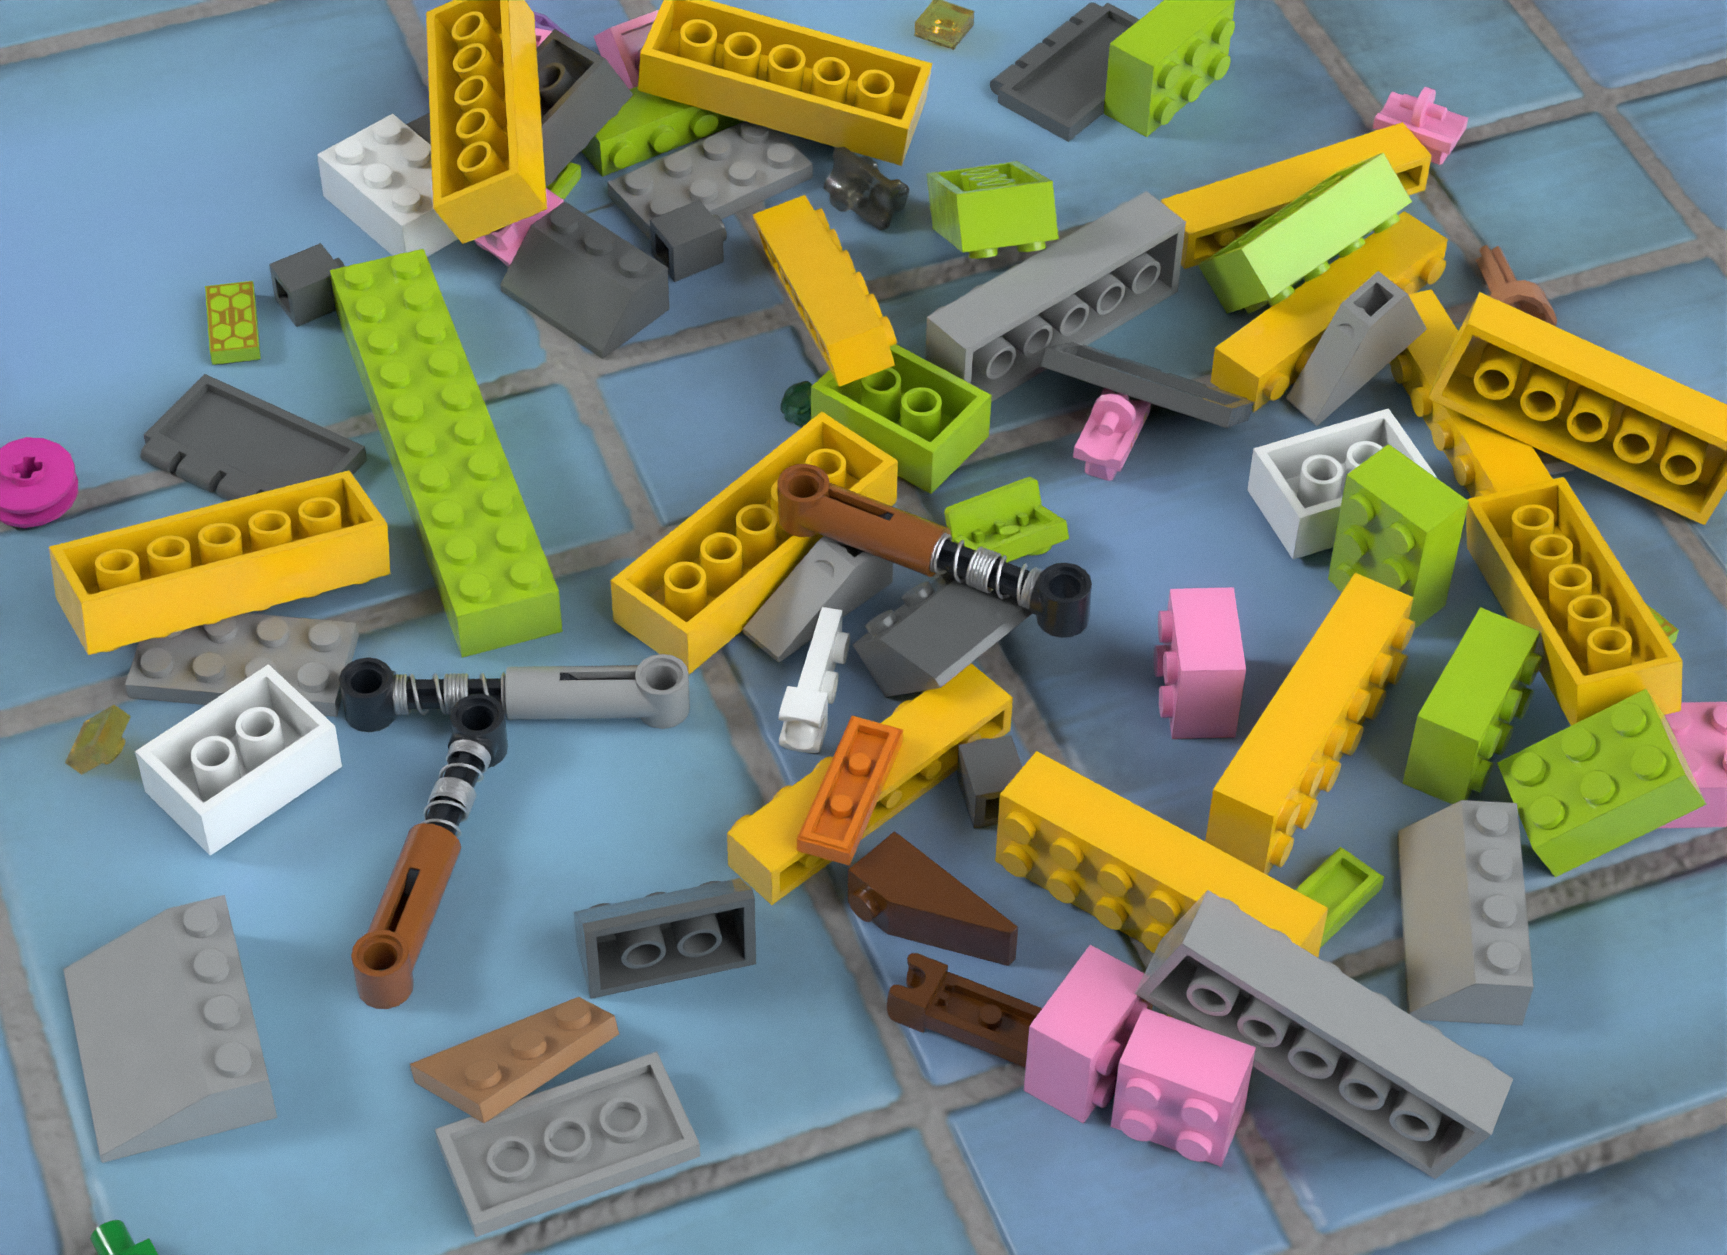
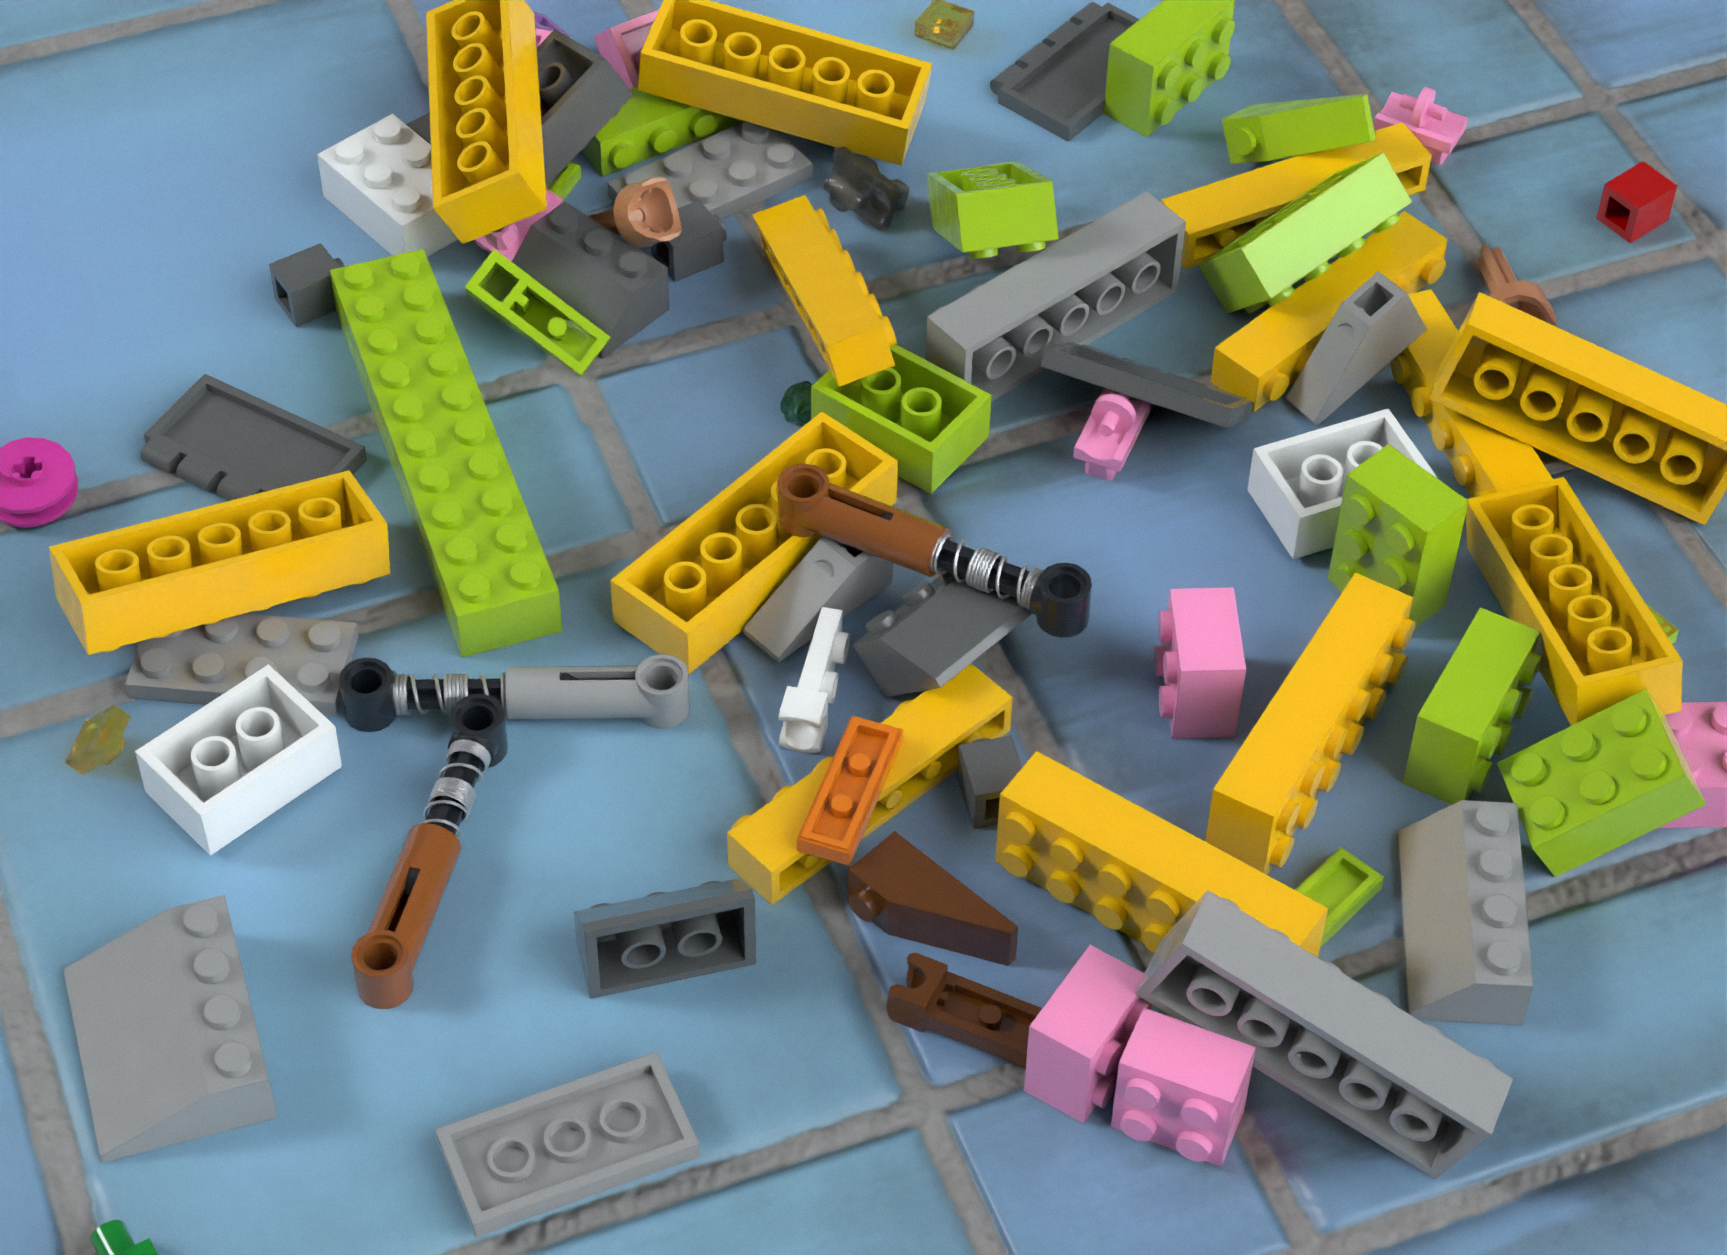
lime tile [205,281,261,365] -> none
medium nougat wing [410,997,619,1123] -> none
lime bracket [944,476,1069,563] -> none
none -> lime slope [465,249,611,377]
none -> nougat piece [587,177,682,247]
none -> lime slope [1222,94,1376,164]
none -> red brick [1596,161,1677,243]

